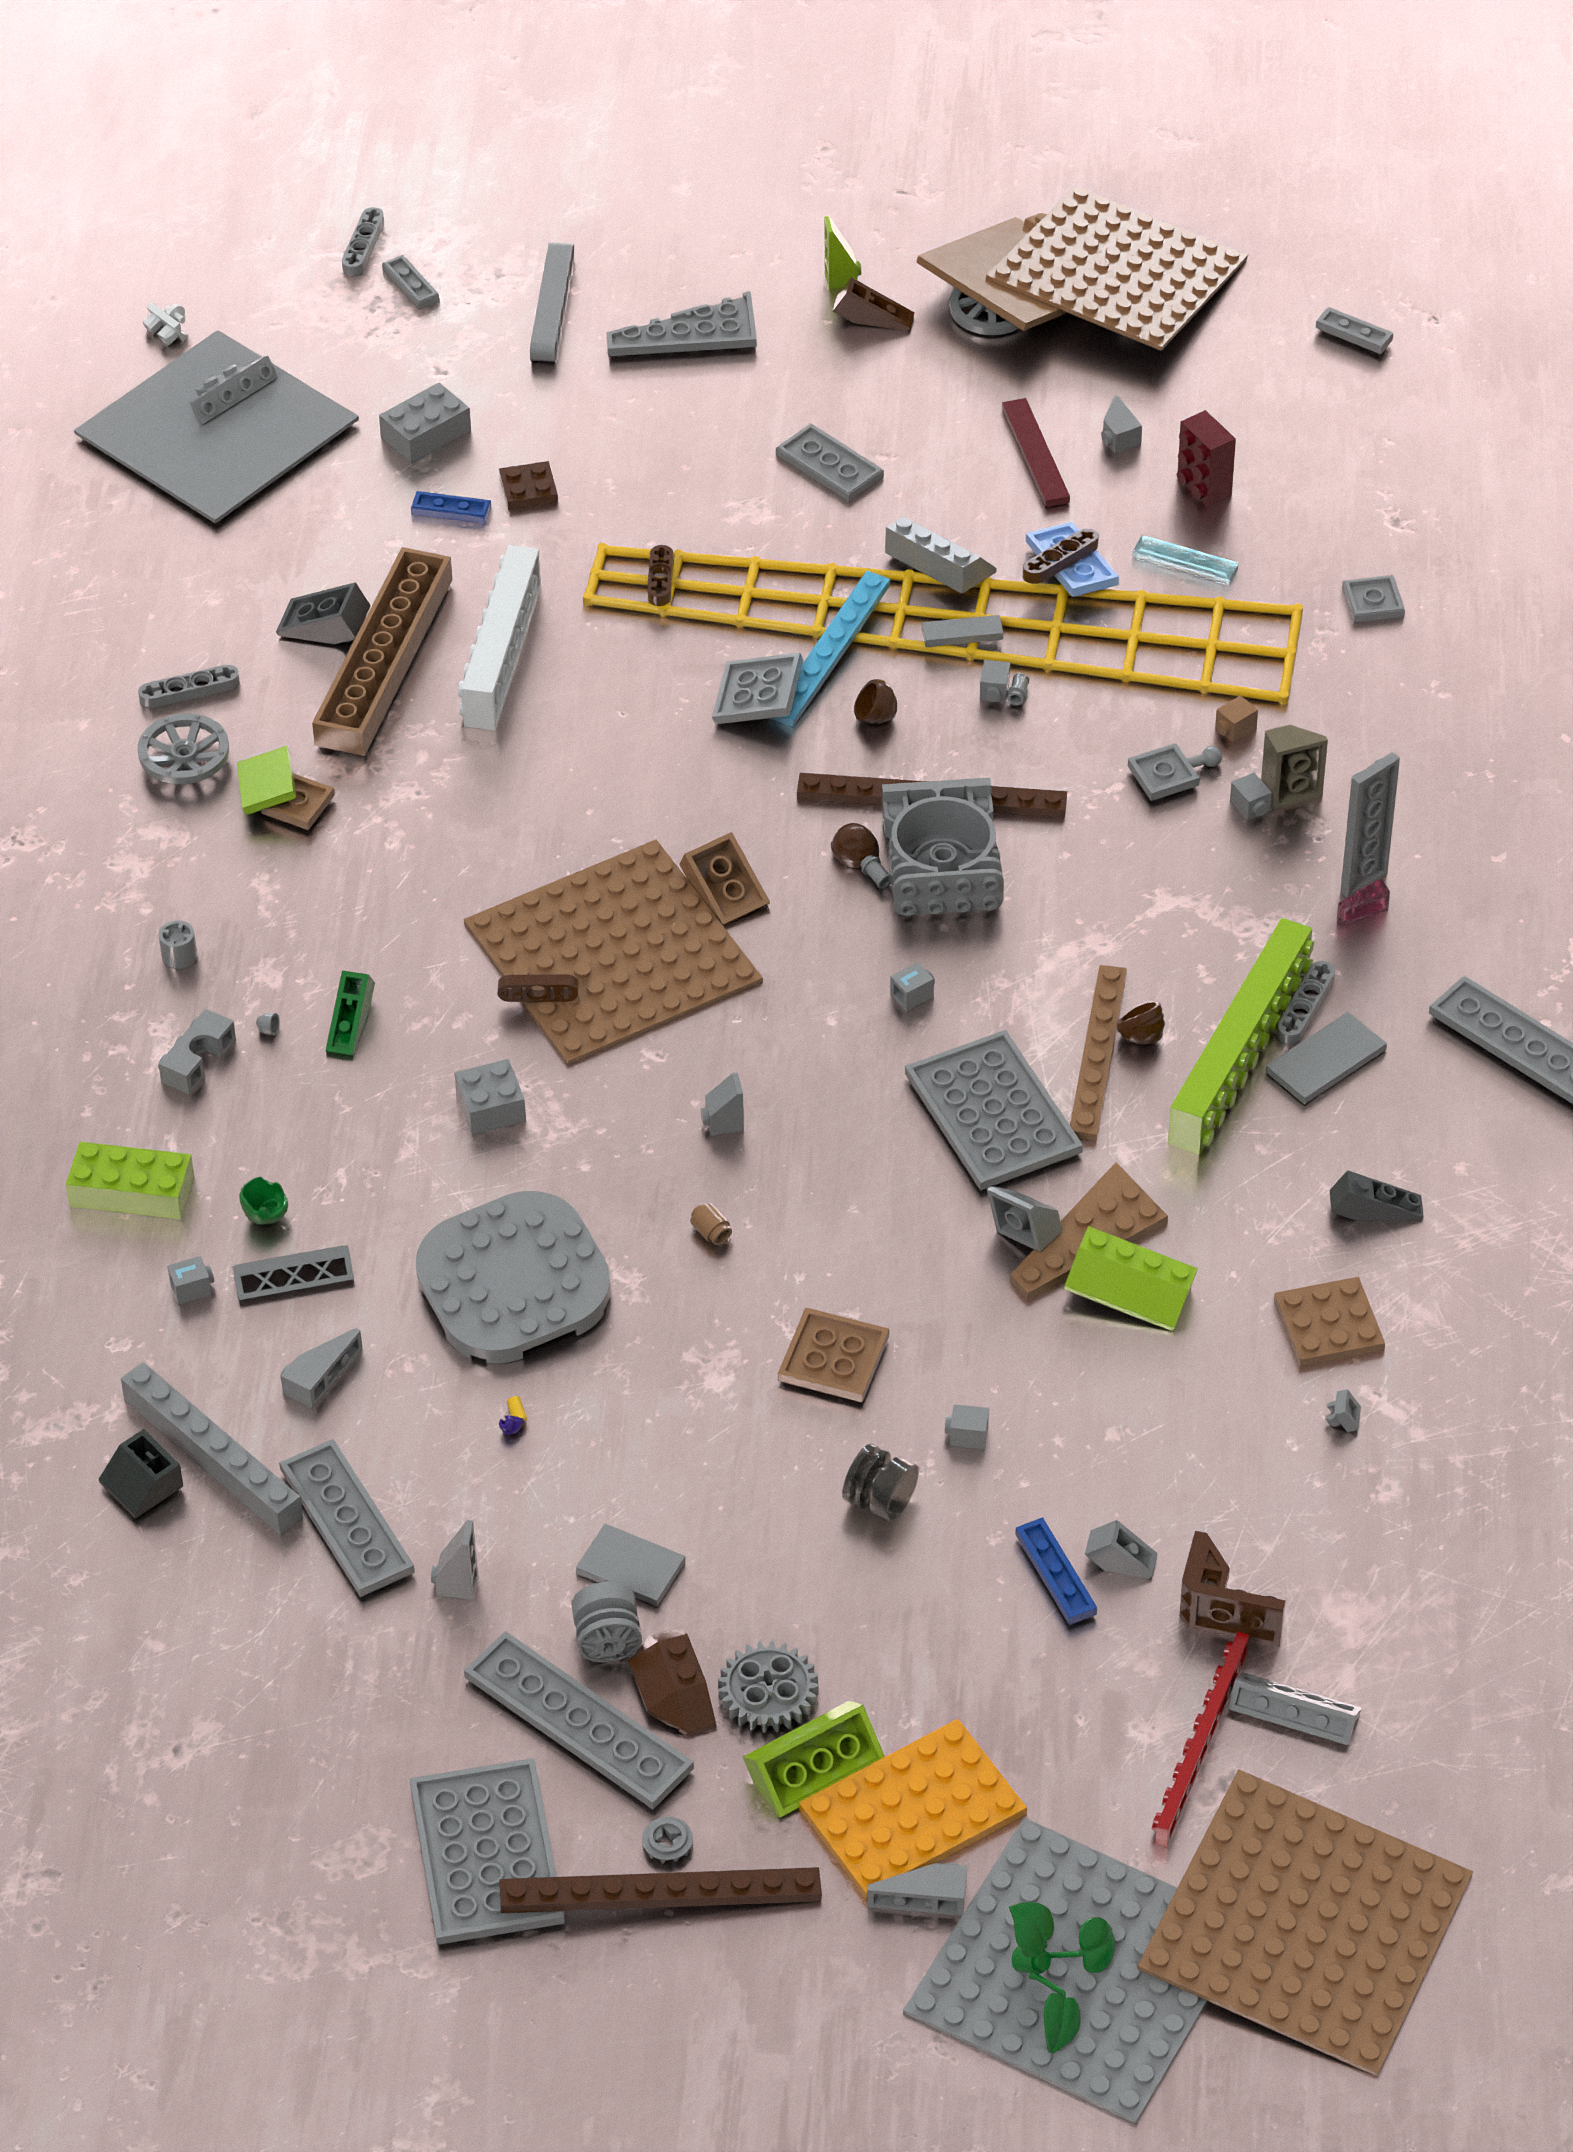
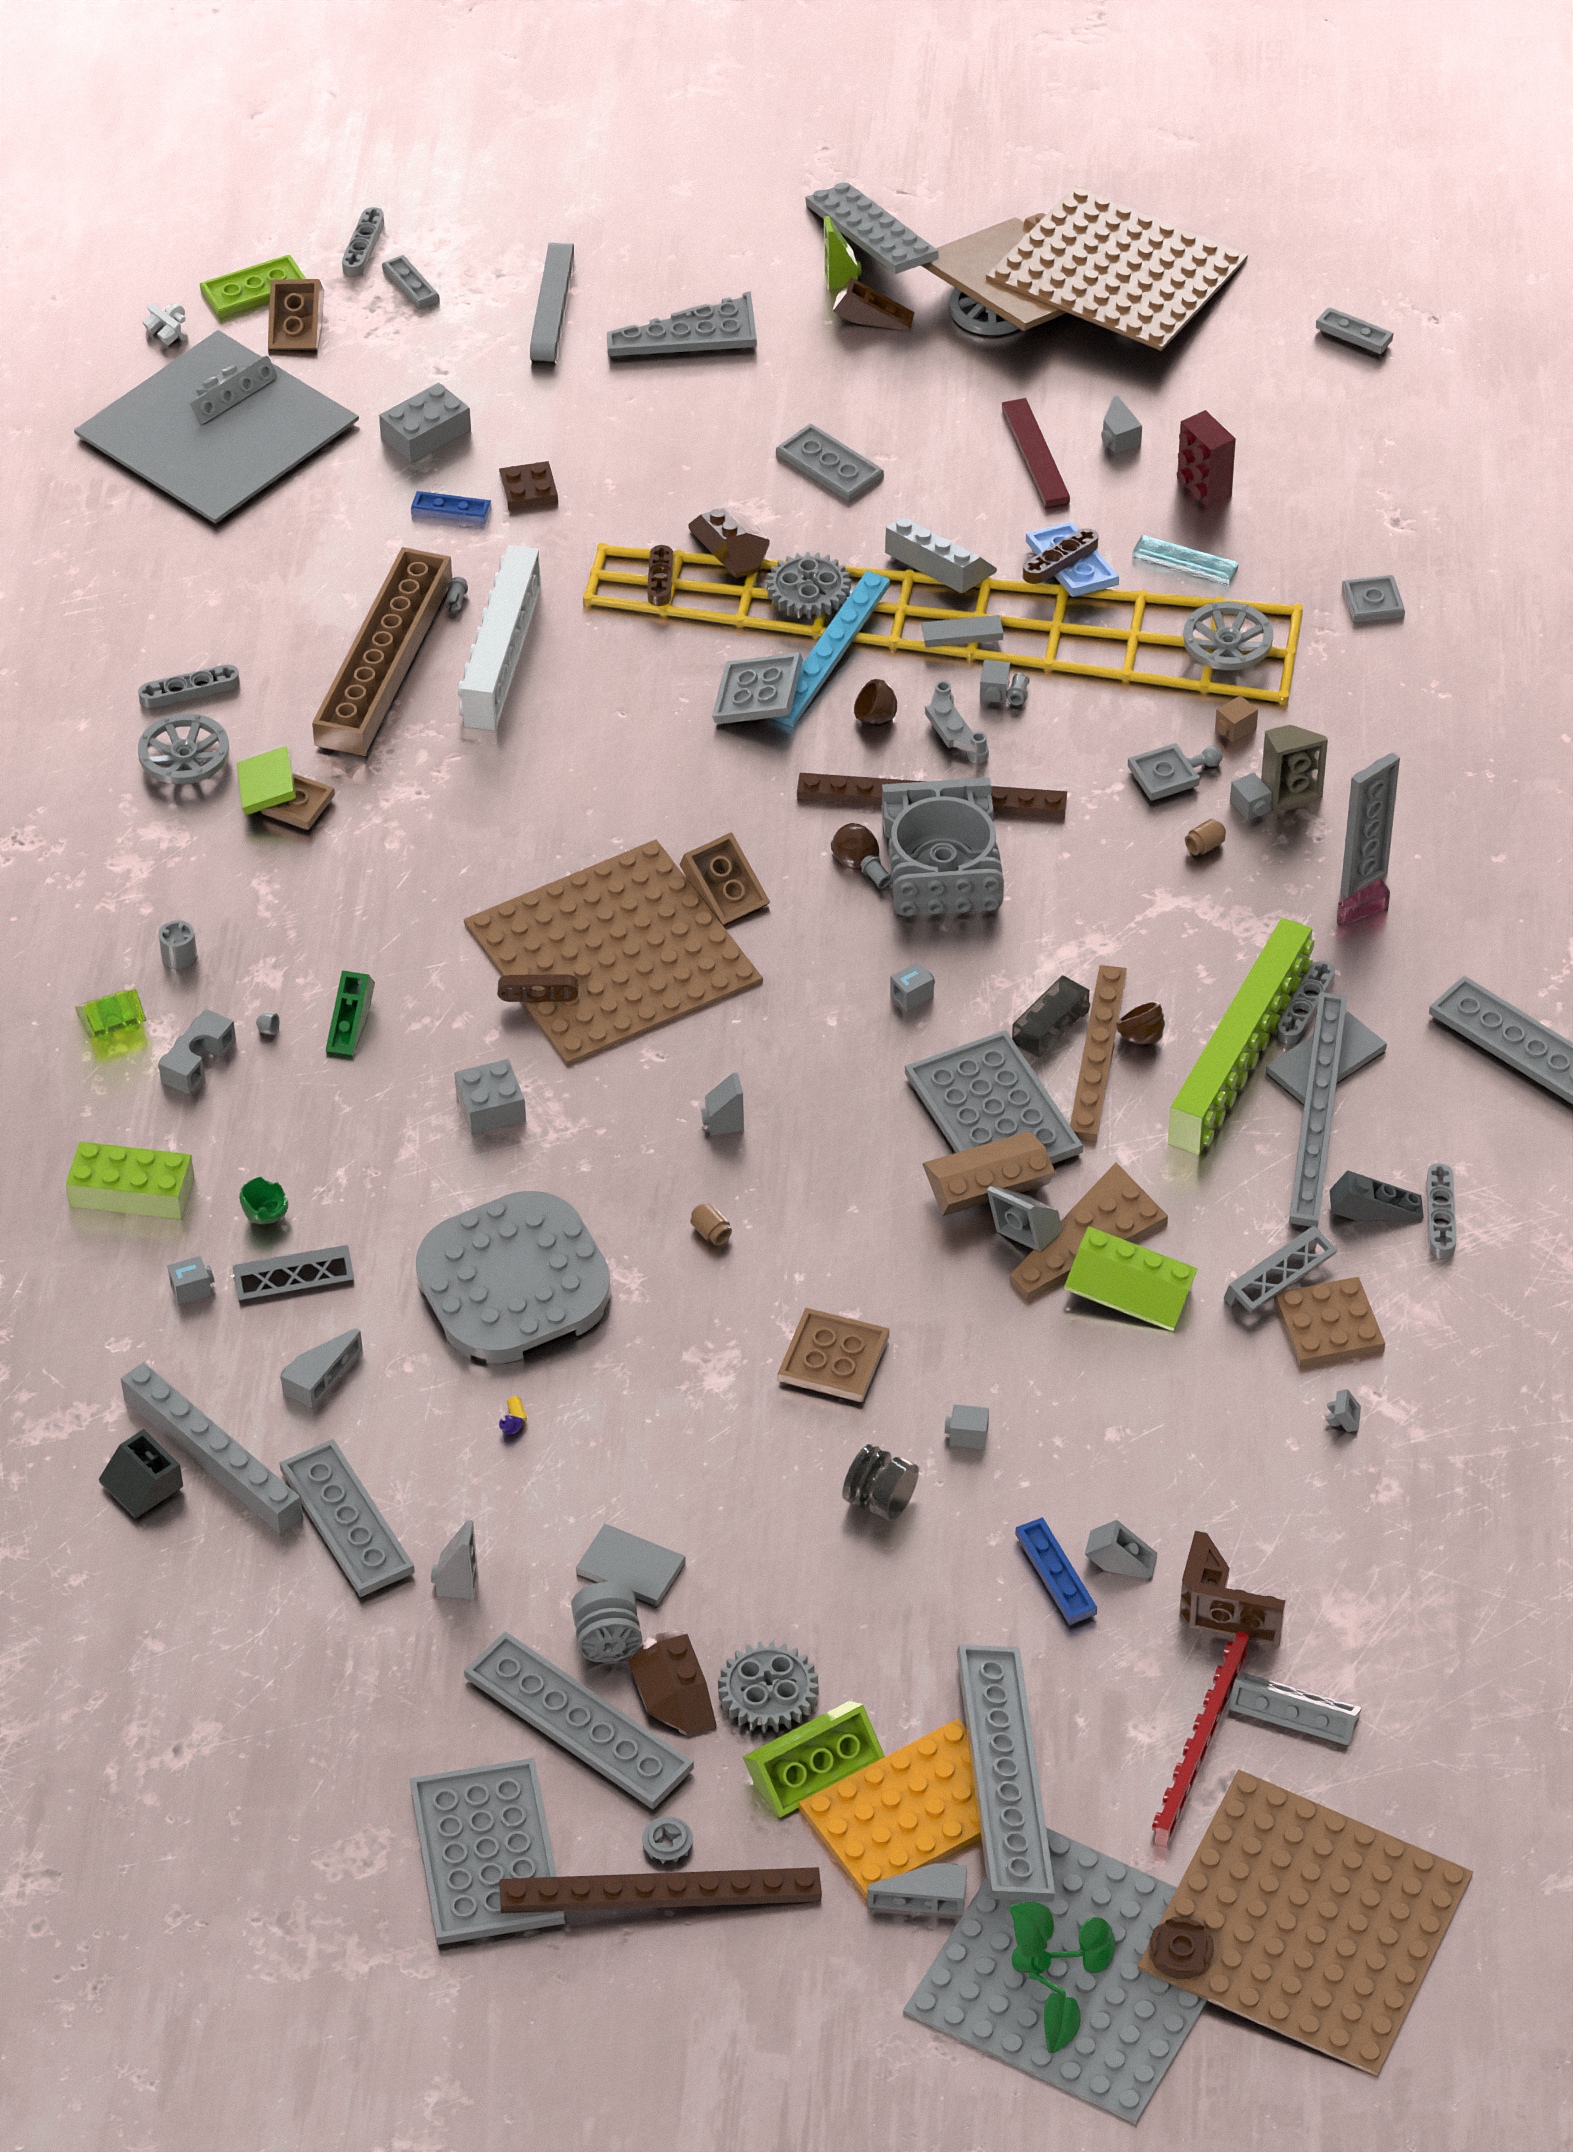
dark grey slope [276,582,371,644] -> none
none -> clear neon green slope [75,989,147,1042]
none -> lime tile [200,254,306,318]
none -> medium nougat slope [268,279,324,350]
none -> light grey pin [445,577,468,611]
none -> reddish brown wedge [688,508,770,578]
none -> light grey gear [766,552,851,619]
none -> light grey plate [805,182,939,274]
none -> medium nougat slope [922,1131,1055,1216]
none -> light grey plate [925,681,989,764]
none -> light grey plate [957,1644,1055,1902]
none -> clear smoke brick [1012,975,1090,1058]
none -> reddish brown tile [1149,1917,1214,1979]
none -> light grey wheel [1183,601,1273,670]
none -> medium nougat brick [1185,819,1226,855]
none -> light grey fence [1223,1225,1337,1313]
none -> light grey plate [1289,992,1347,1228]
none -> light grey beam [1426,1163,1456,1259]

